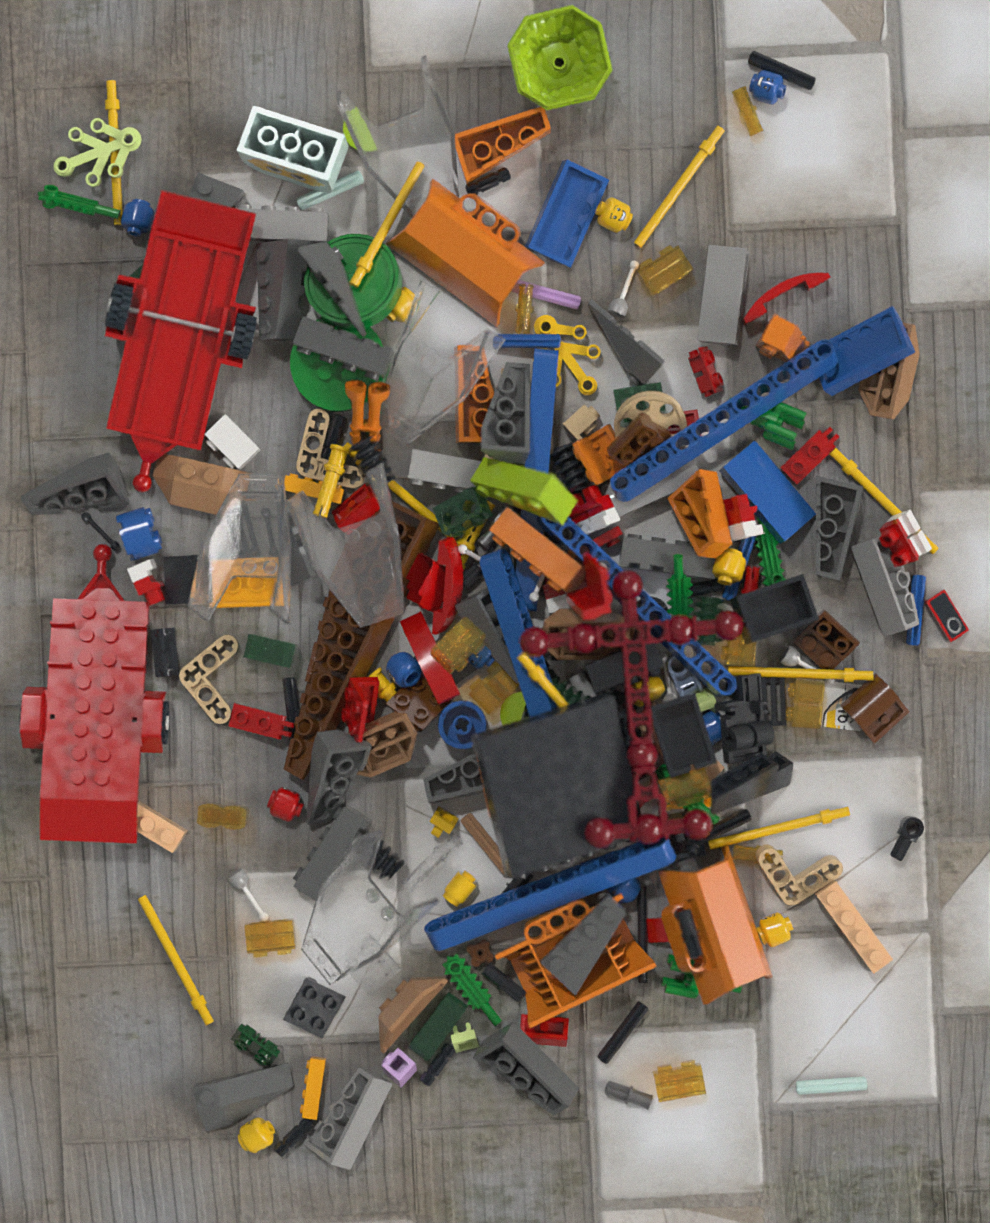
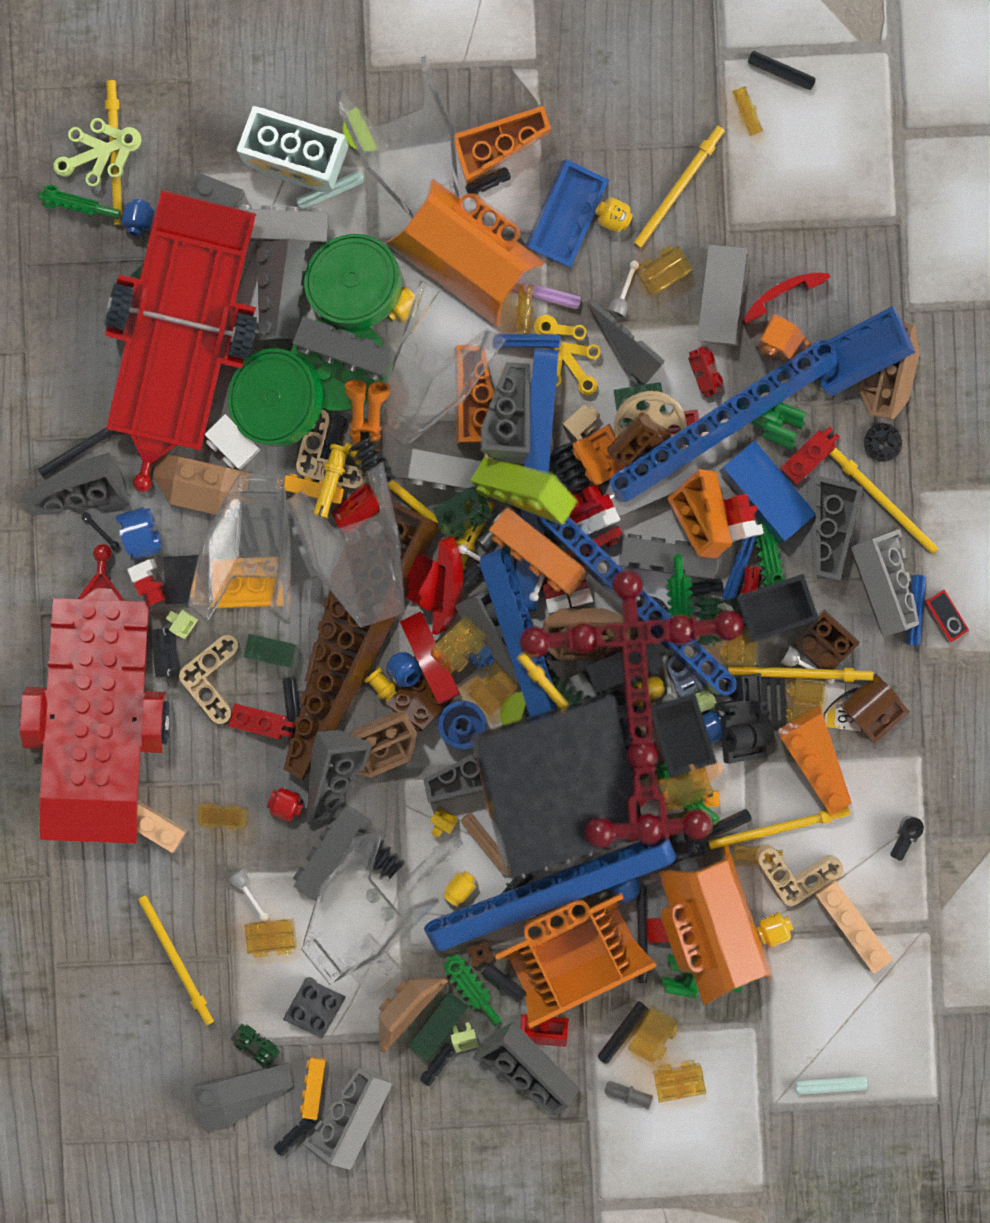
yellow head [238,1117,275,1153] -> none
dark grey wedge [297,242,367,337] -> none
red bracket [341,677,380,743] -> none
yellow bar [349,161,425,288] -> none
lavender brick [382,1048,417,1088] -> none
lime rock [507,5,612,110] -> none
dark grey wing [541,894,626,995] -> none
red bracket [565,552,612,620] -> none
black axle [676,909,703,959] -> none
black wedge [710,751,794,815] -> none
yellow head [712,548,746,586] -> none
blue head [749,70,787,105] -> none
red hips [879,510,932,567] -> none
none -> black bar [38,428,118,477]
none -> yellowish green tile [166,610,198,639]
none -> green brick [228,348,323,447]
none -> clear yellow brick [628,1005,679,1064]
none -> orange wedge [778,705,852,816]
none -> black gear [864,423,903,462]

